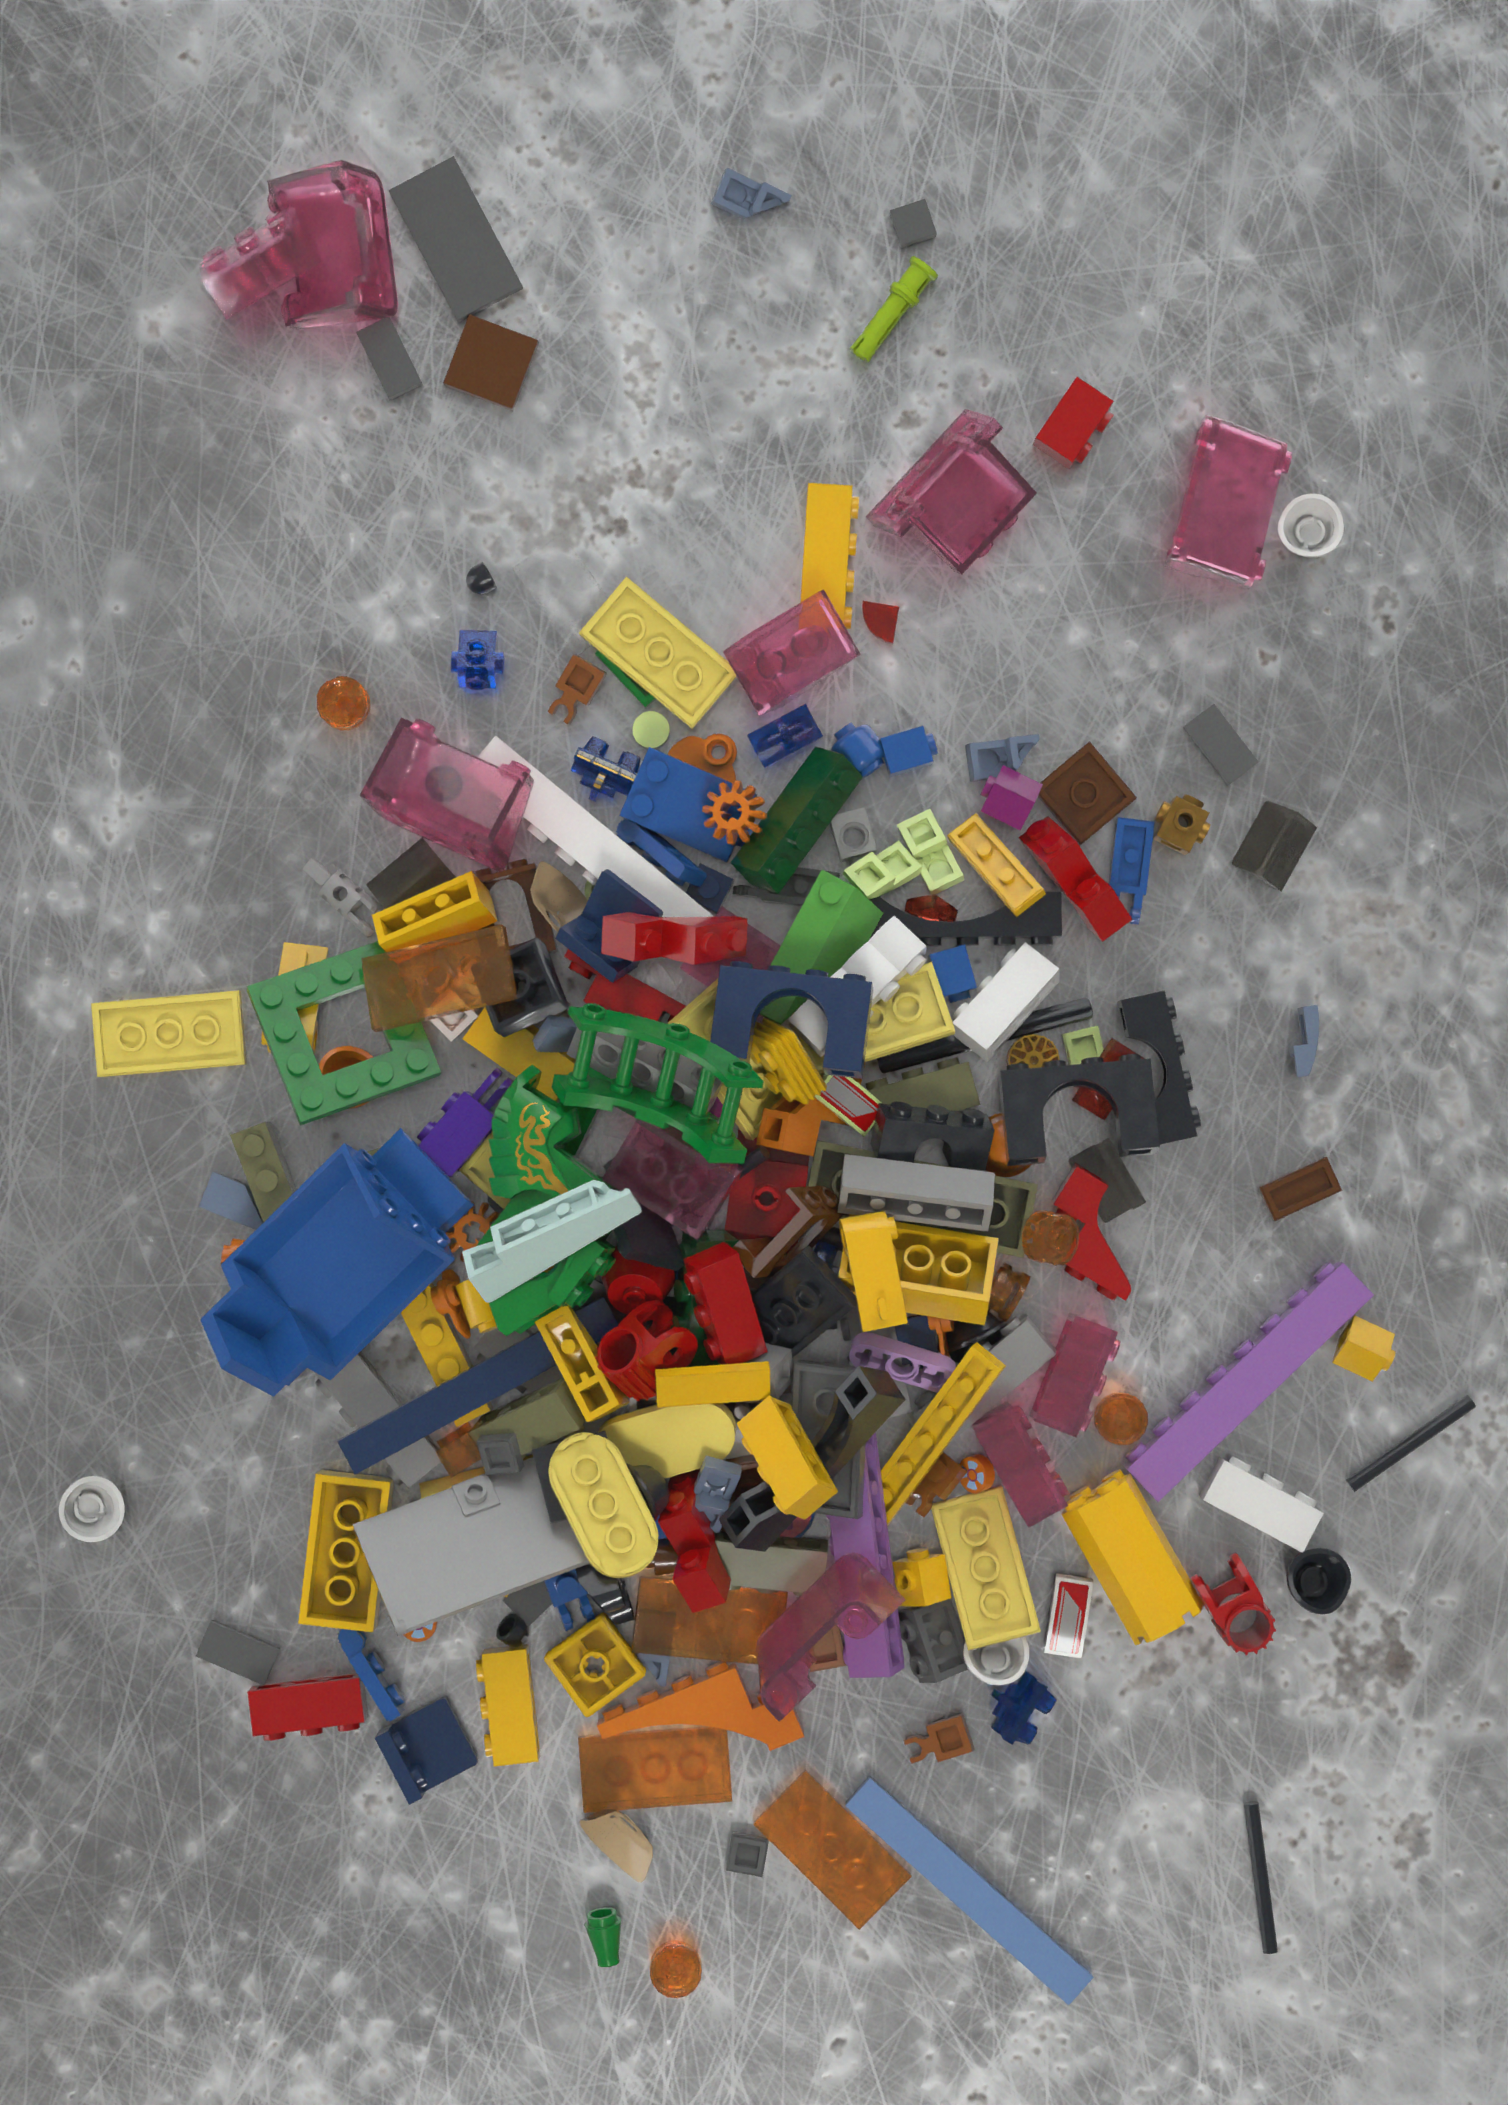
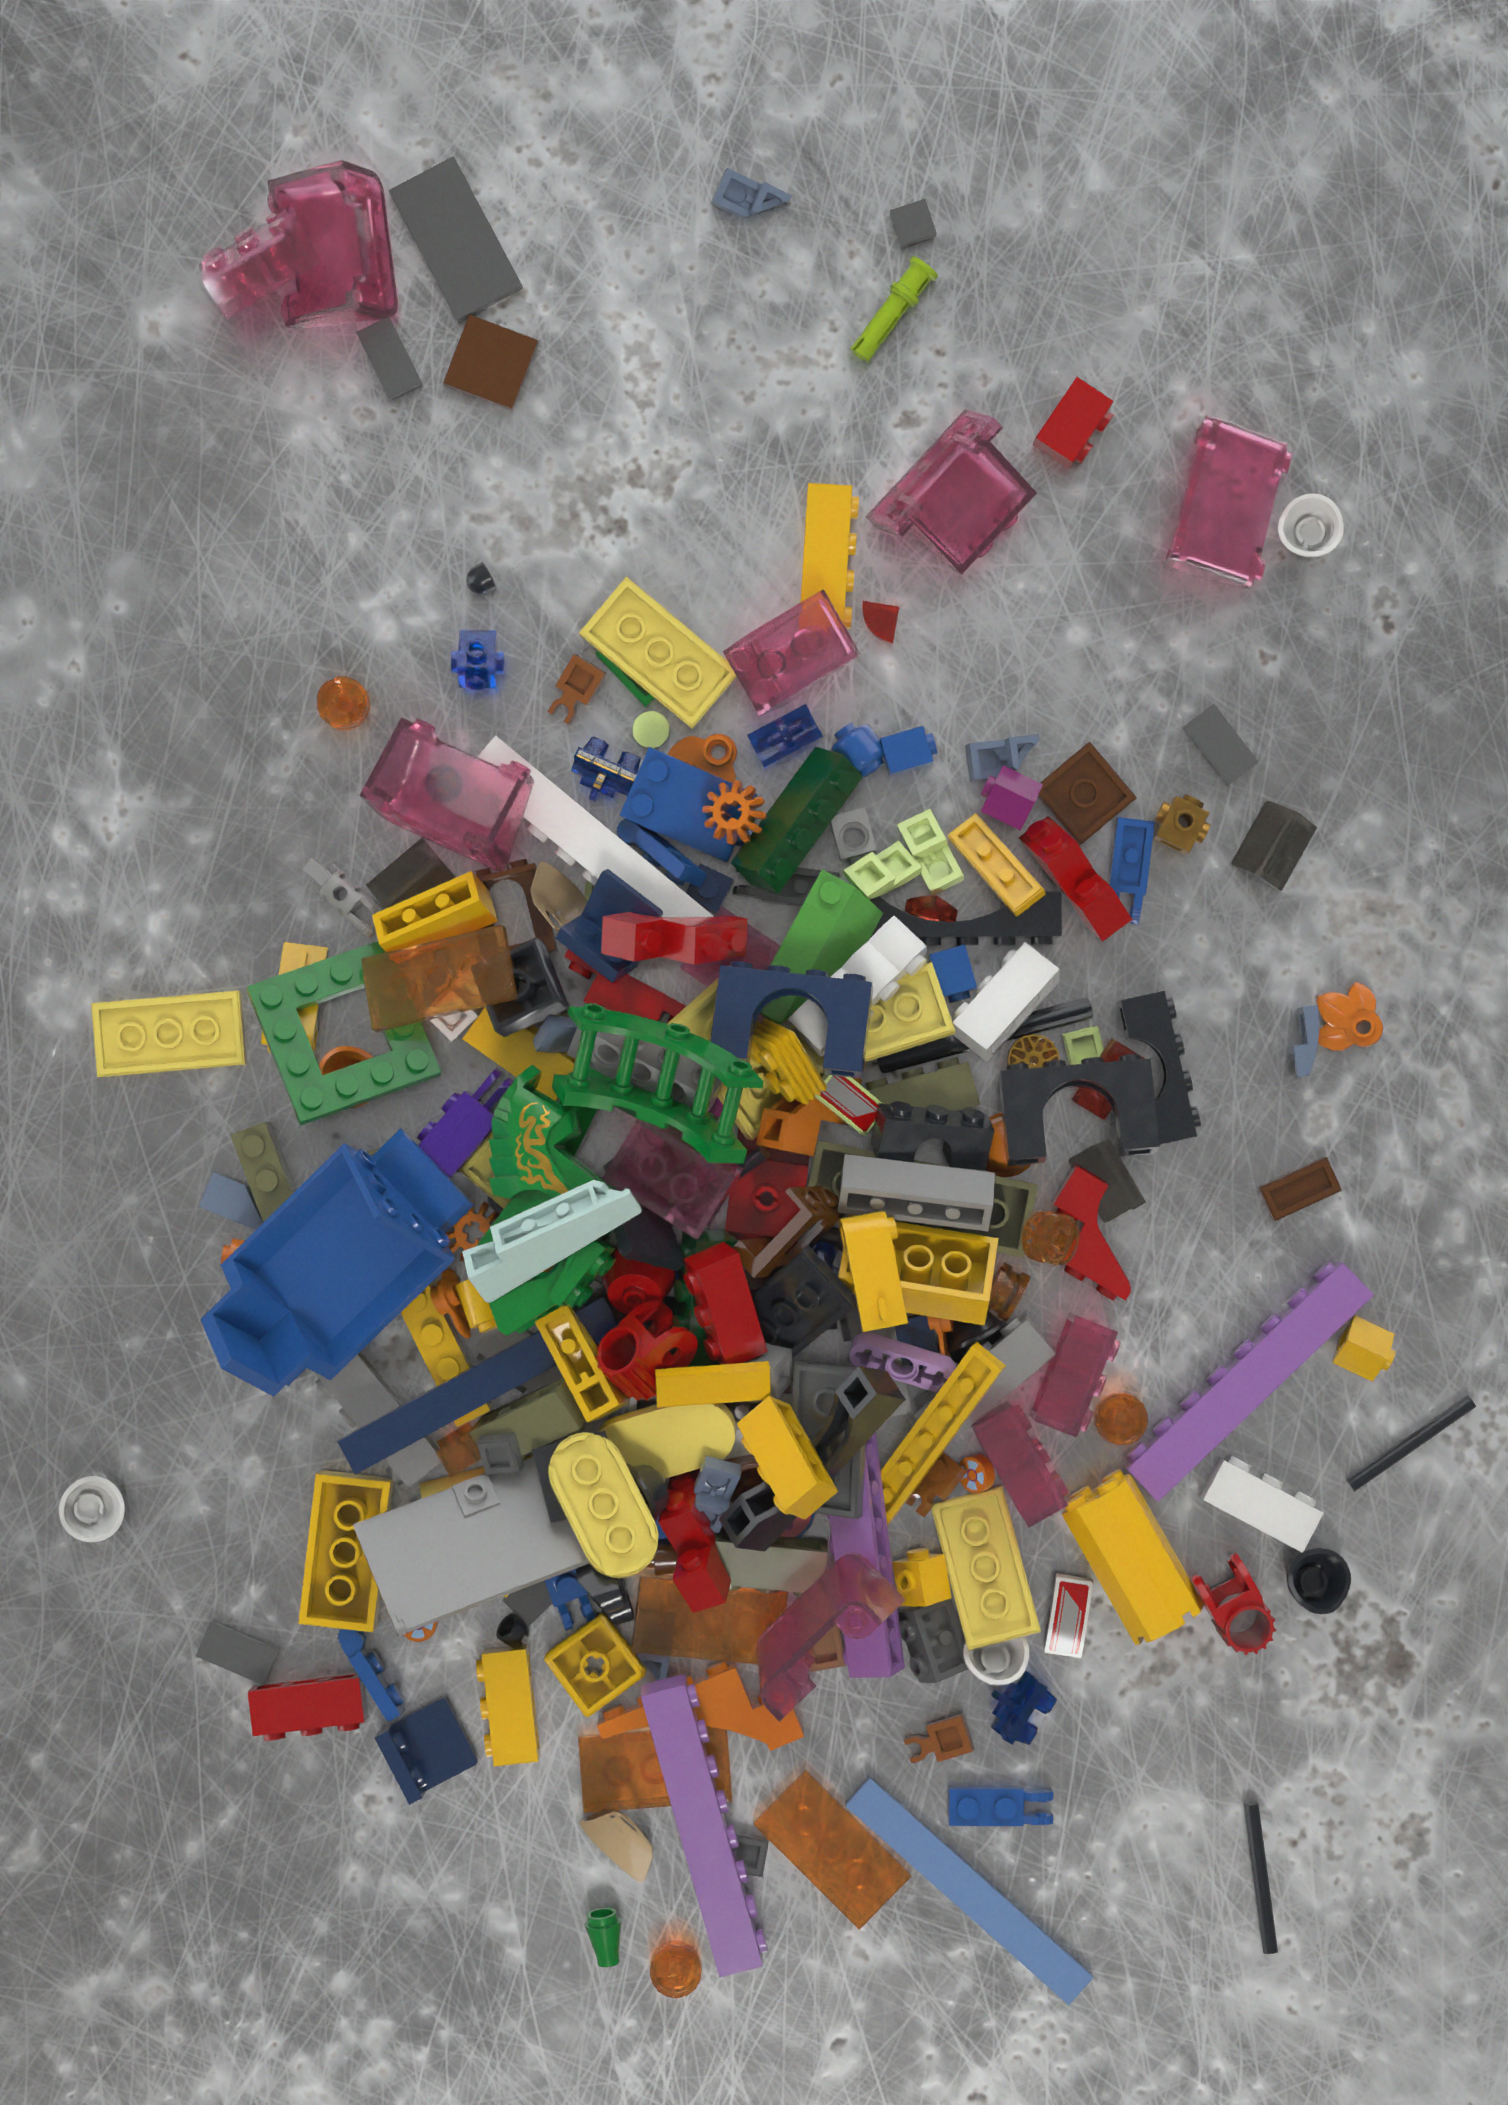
none -> medium lavender brick [641,1674,768,1978]
none -> blue hinge [949,1786,1053,1826]
none -> orange plate [1317,982,1383,1051]

